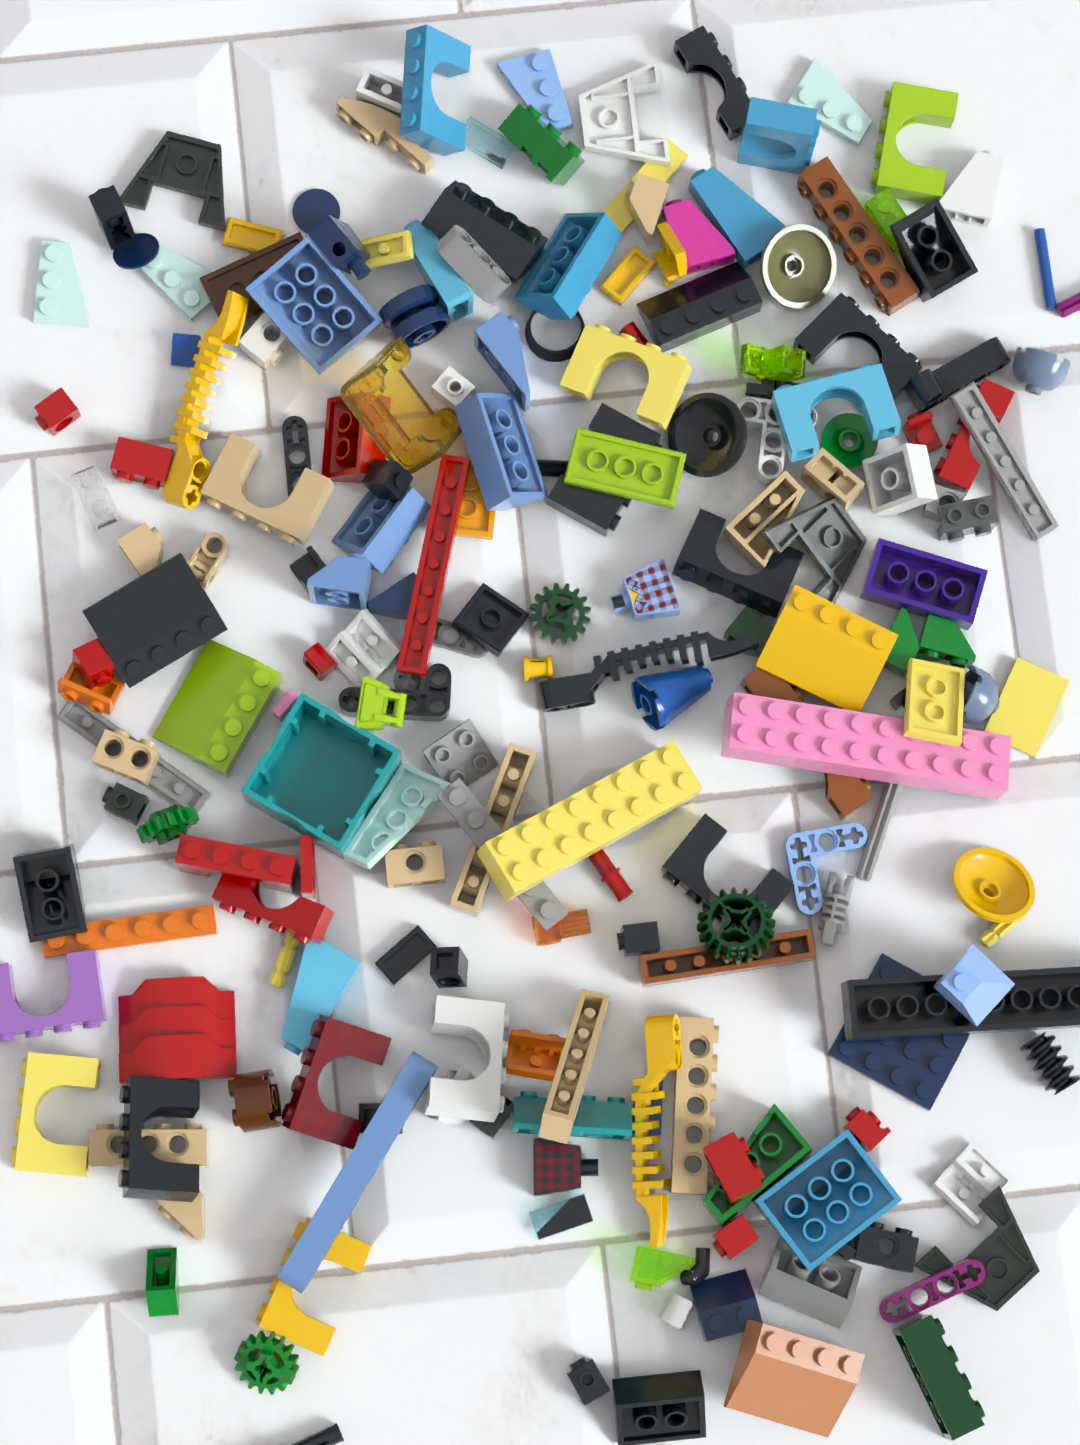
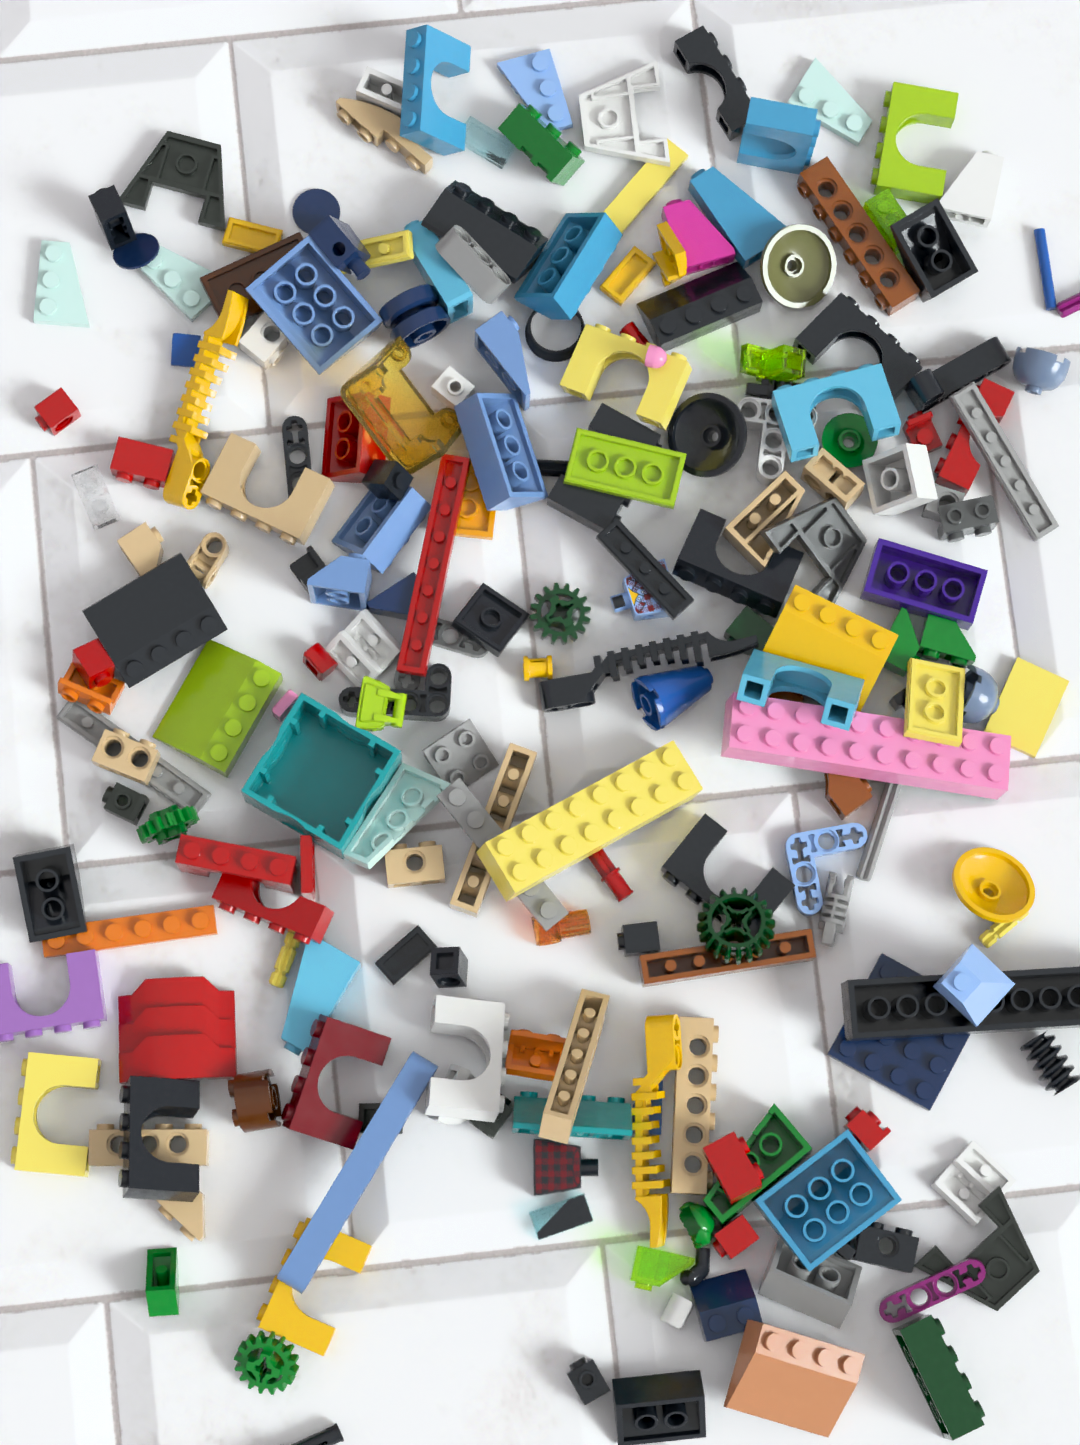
tan slope [625,173,669,243] -> none
none -> black tile [596,518,694,620]
none -> bright pink hinge [645,344,667,368]
none -> green hair [679,1202,715,1248]
none -> medium azure arch [736,649,865,731]

